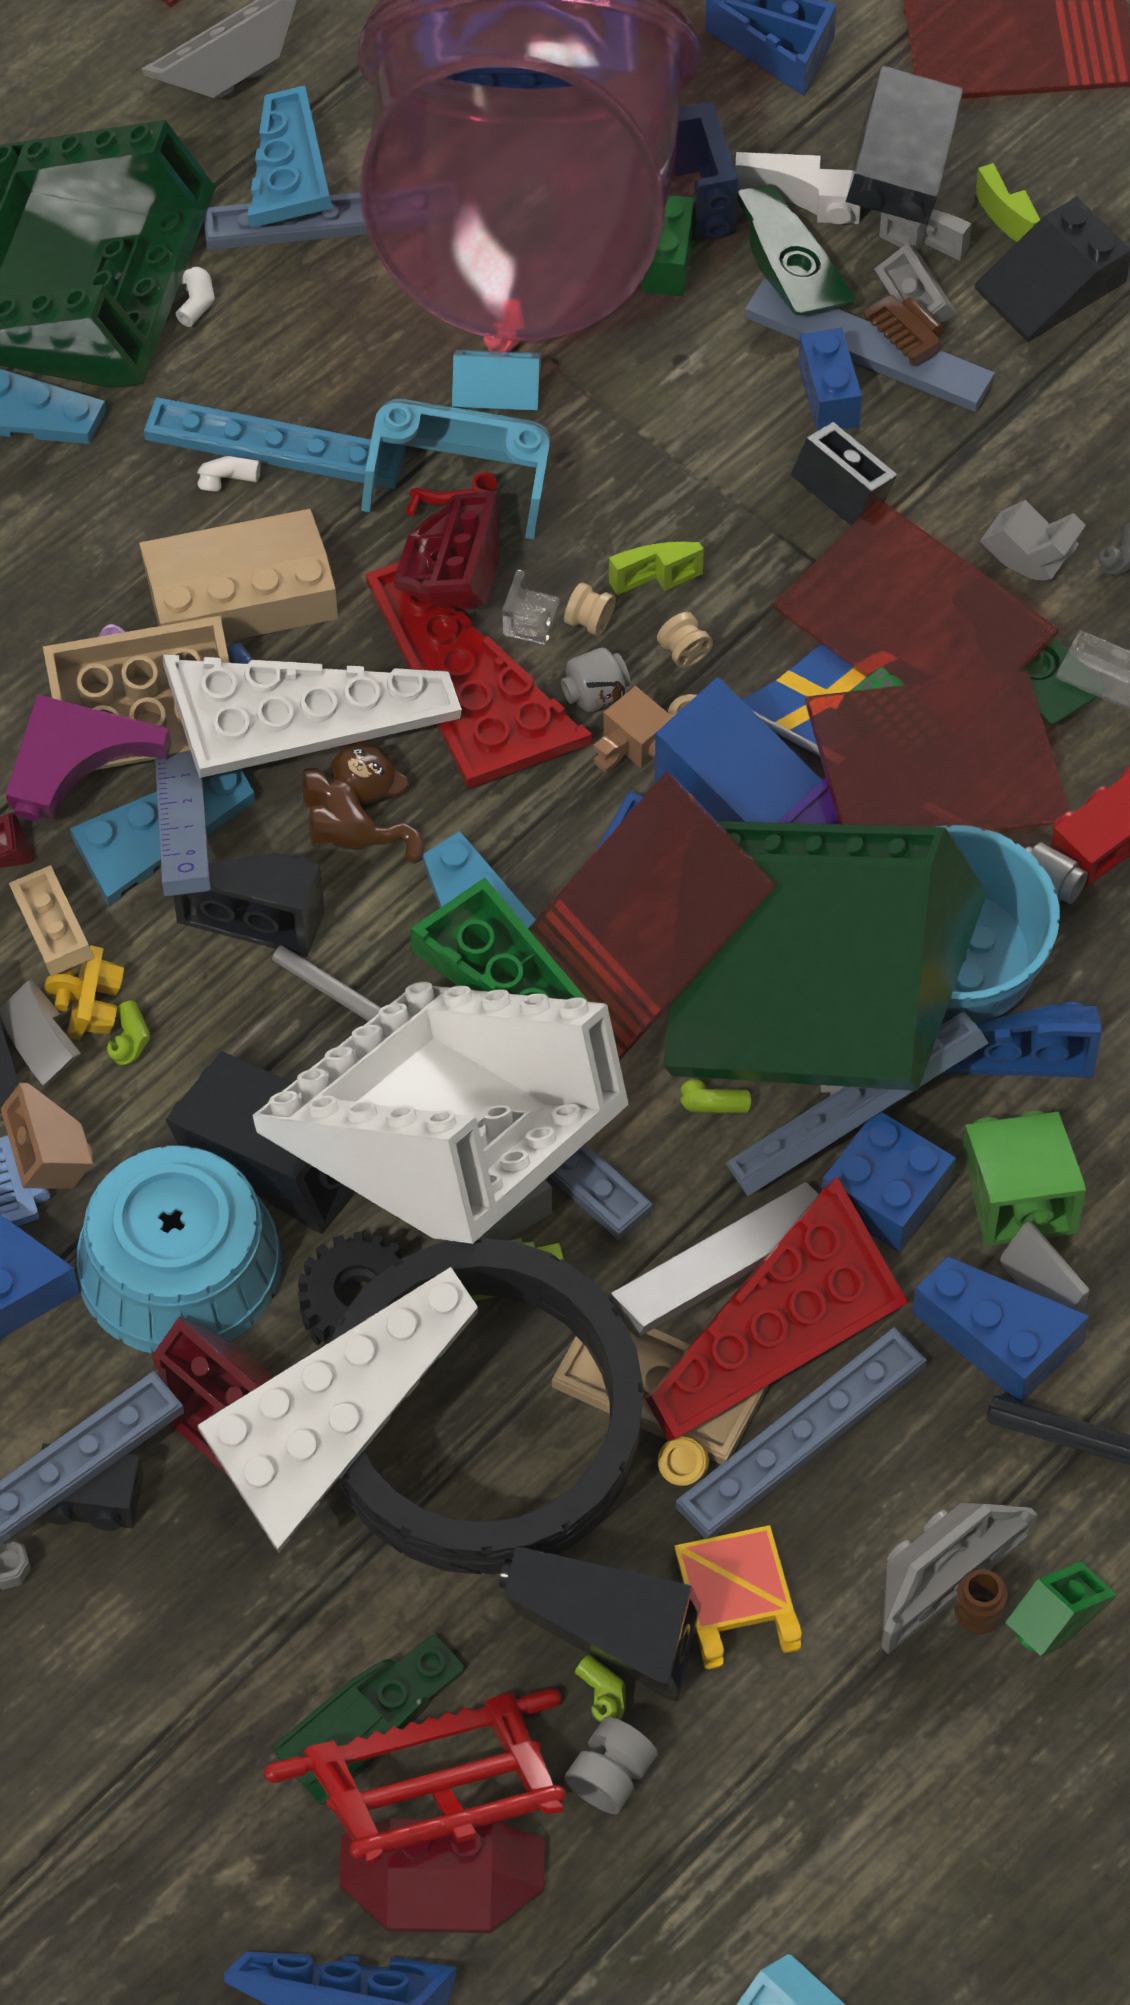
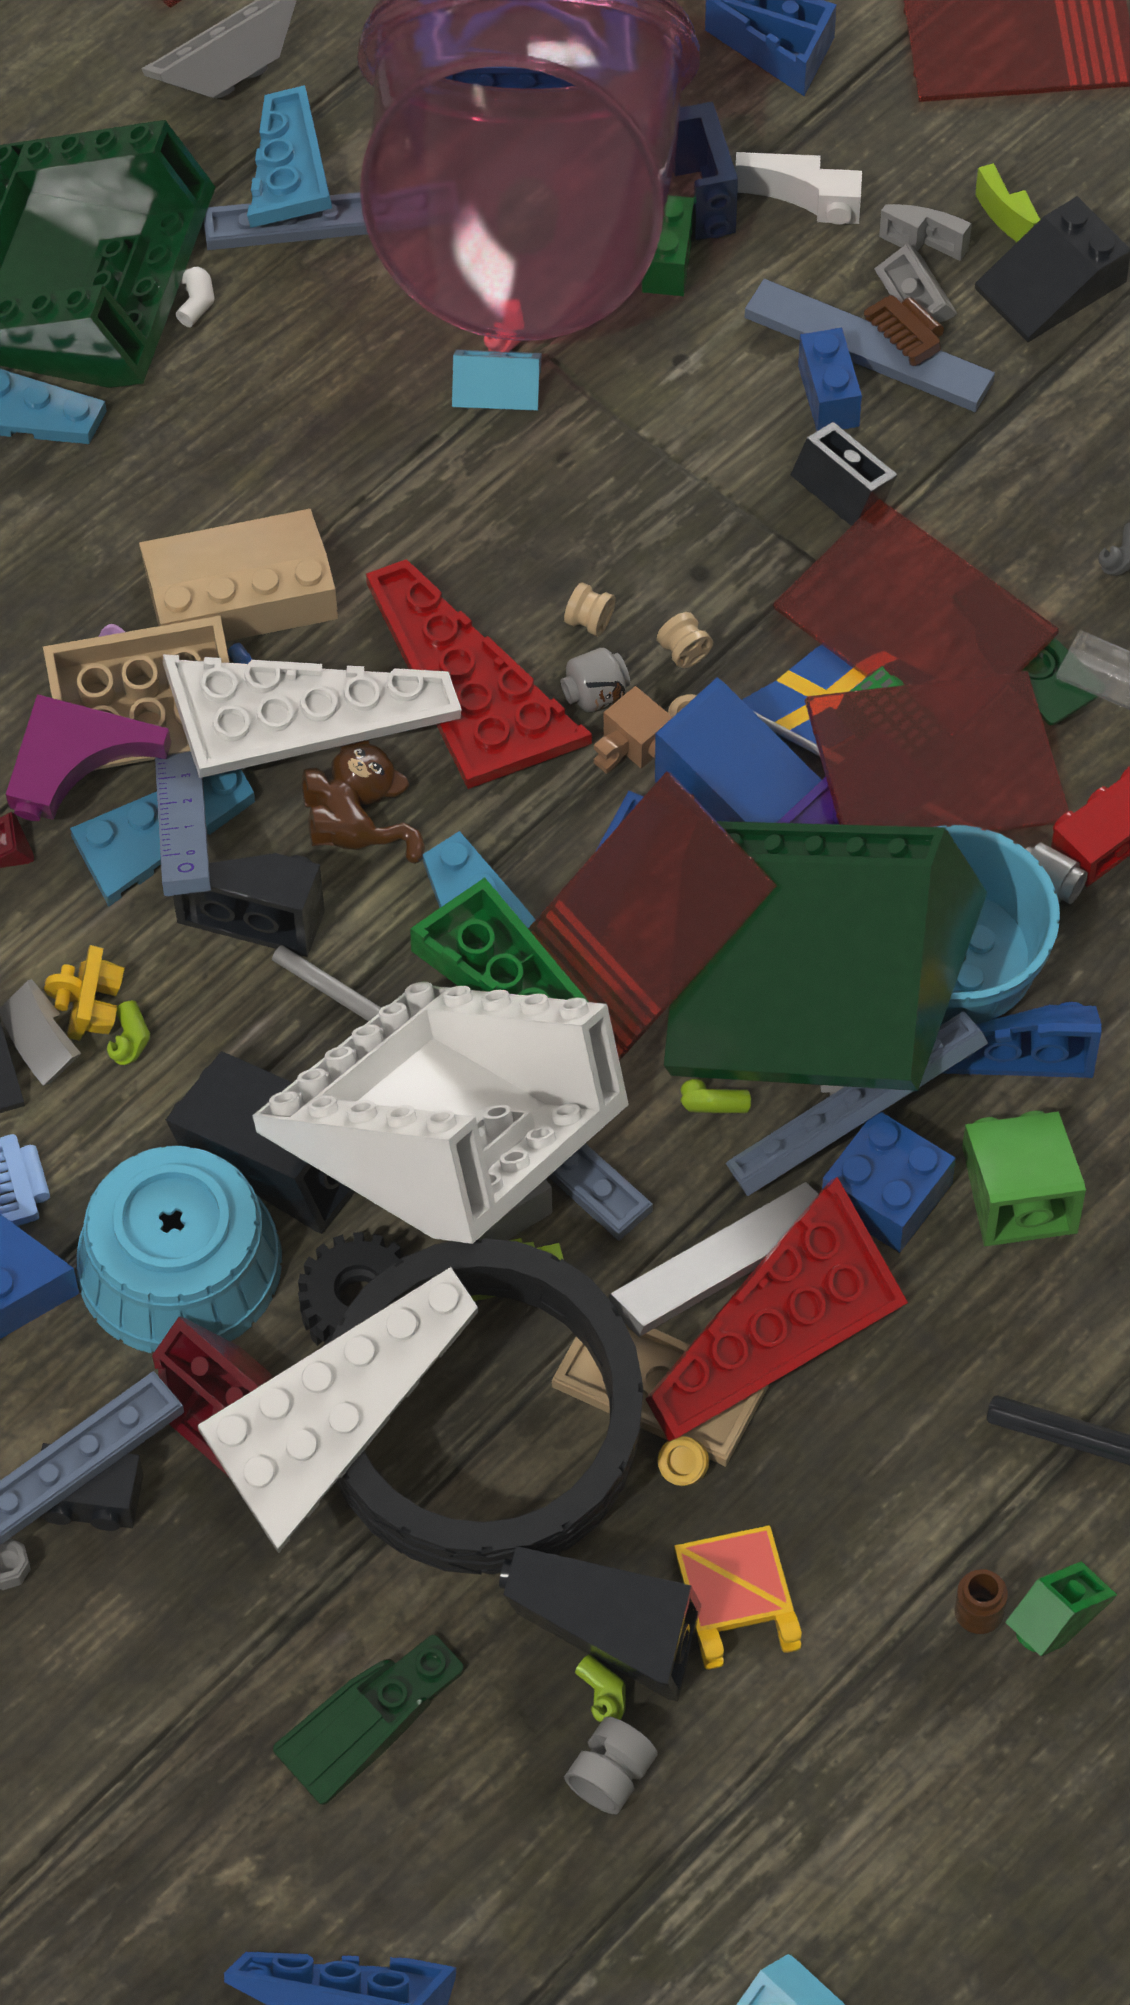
medium nougat slope [0,1083,93,1189] -> none
tan plate [9,865,94,976] -> none
dark azure tile [144,397,406,489] -> none
white arm [197,456,261,492] -> none
red piece [263,1688,566,1866] -> none
dark red wedge [339,1819,545,1934] -> none
medium azure windscreen [361,399,550,540] -> none
dark red wedge [394,491,500,610] -> none
red piece [405,472,497,516] -> none
clear panel [502,569,560,645] -> none
lime slope [609,542,704,595] -> none
sand blue tile [676,1327,927,1539] -> none
piece [737,184,855,315] -> none
slope [845,65,963,225] -> none
light grey wedge [882,1503,1038,1654] -> none
blue wedge [913,1256,1089,1402] -> none
light grey brick [980,500,1086,580] -> none
light grey slope [1000,1221,1089,1313] -> none

